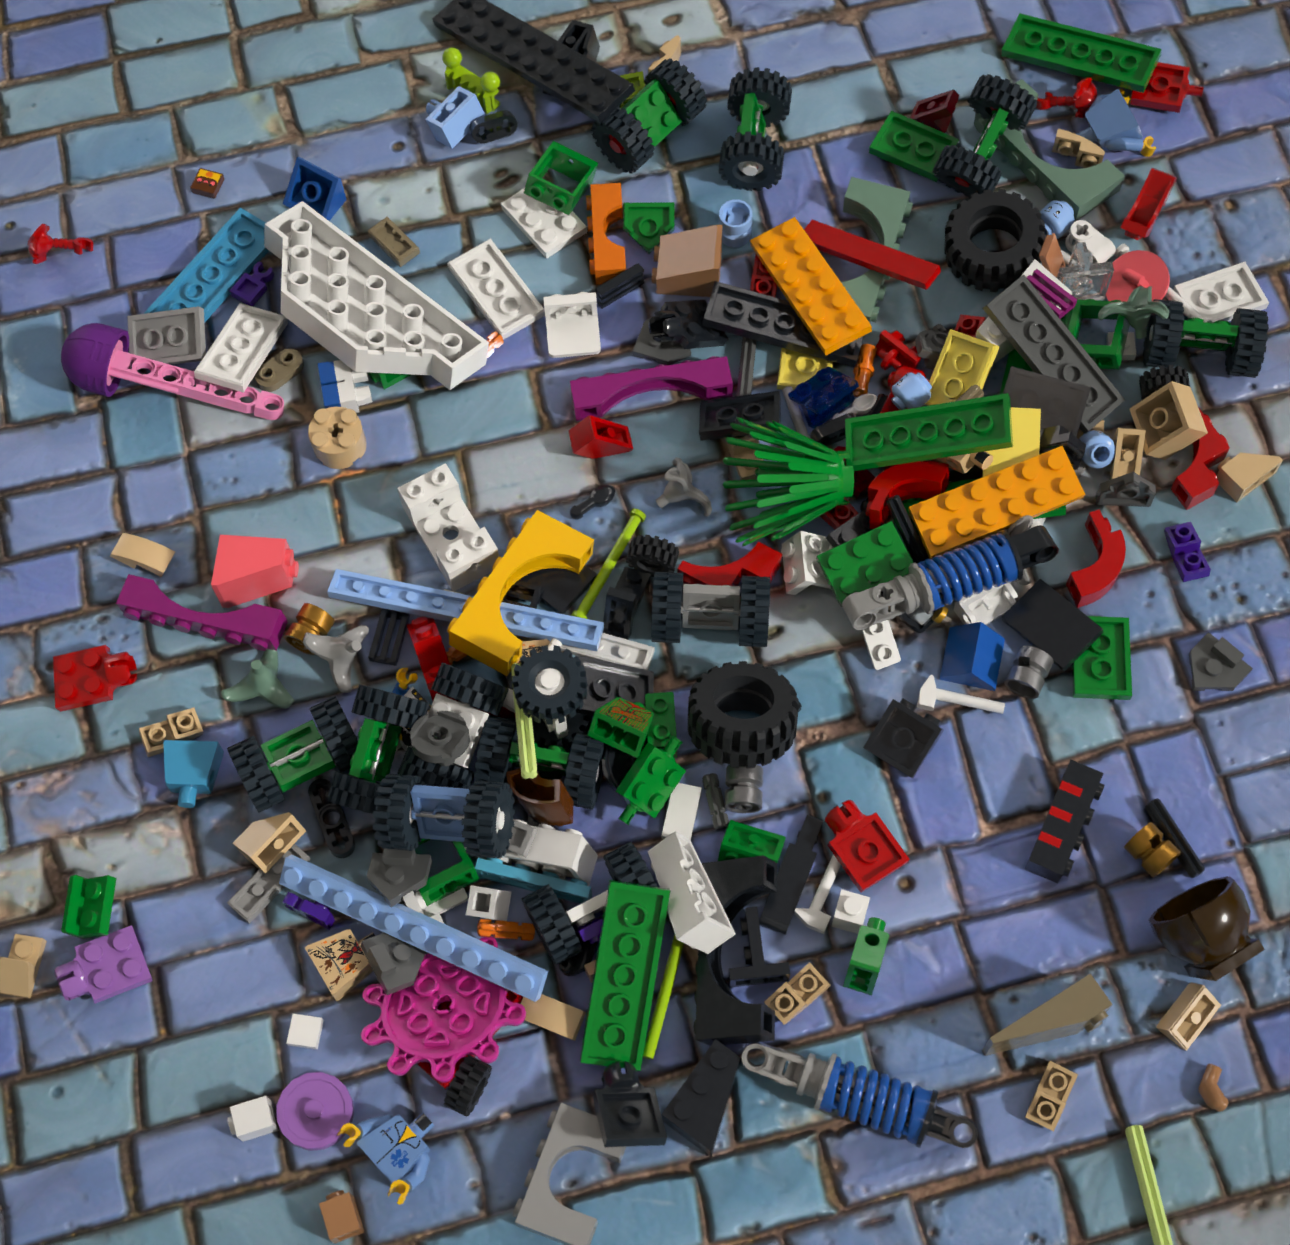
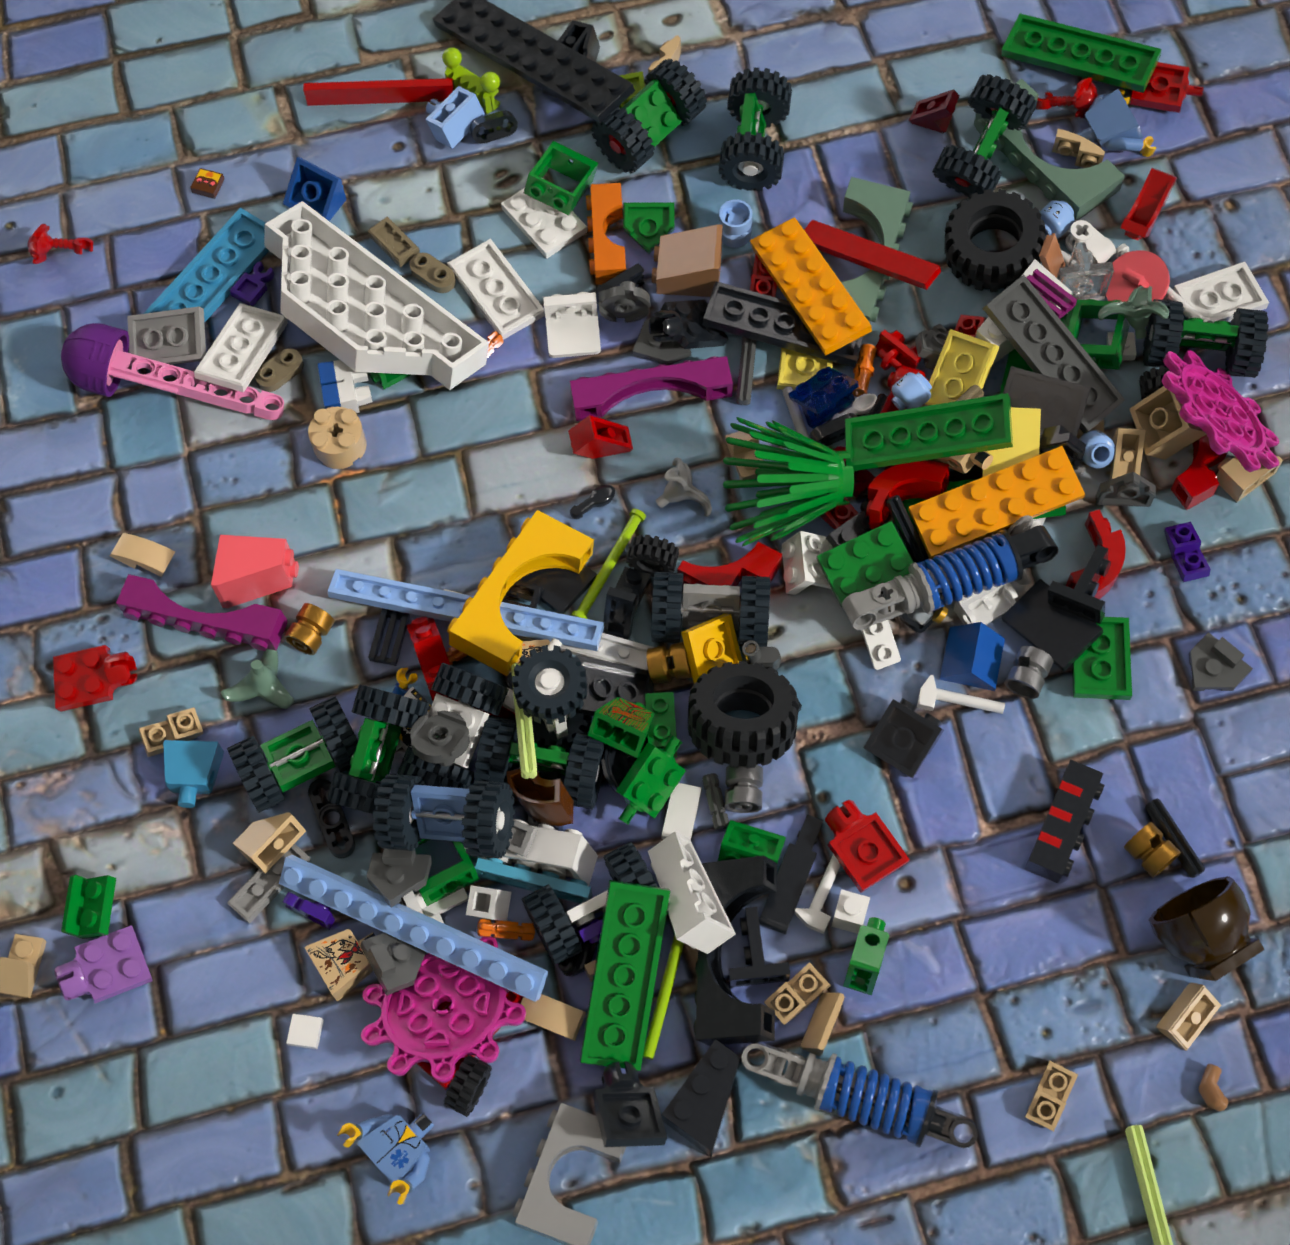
white brick [228,1096,279,1142] -> none
medium lavender wheel [277,1072,354,1151] -> none
light grey piece [303,625,369,693] -> none
medium nougat brick [319,1190,364,1244] -> none
white plate [397,463,499,592] -> none
black plate [699,391,781,441] -> none
green plate [869,111,959,182] -> none
dark tan slope [982,973,1113,1056] -> none
none -> red tile [303,78,454,106]
none -> dark tan plate [410,253,456,293]
none -> dark grey plate [599,281,651,323]
none -> pearl gold wheel [647,642,692,684]
none -> yellow plate [681,614,742,684]
none -> dark grey piece [742,640,781,670]
none -> tan slope [801,993,845,1056]
none -> black bracket [1048,545,1111,624]
none -> dark pink plate [1161,350,1279,472]

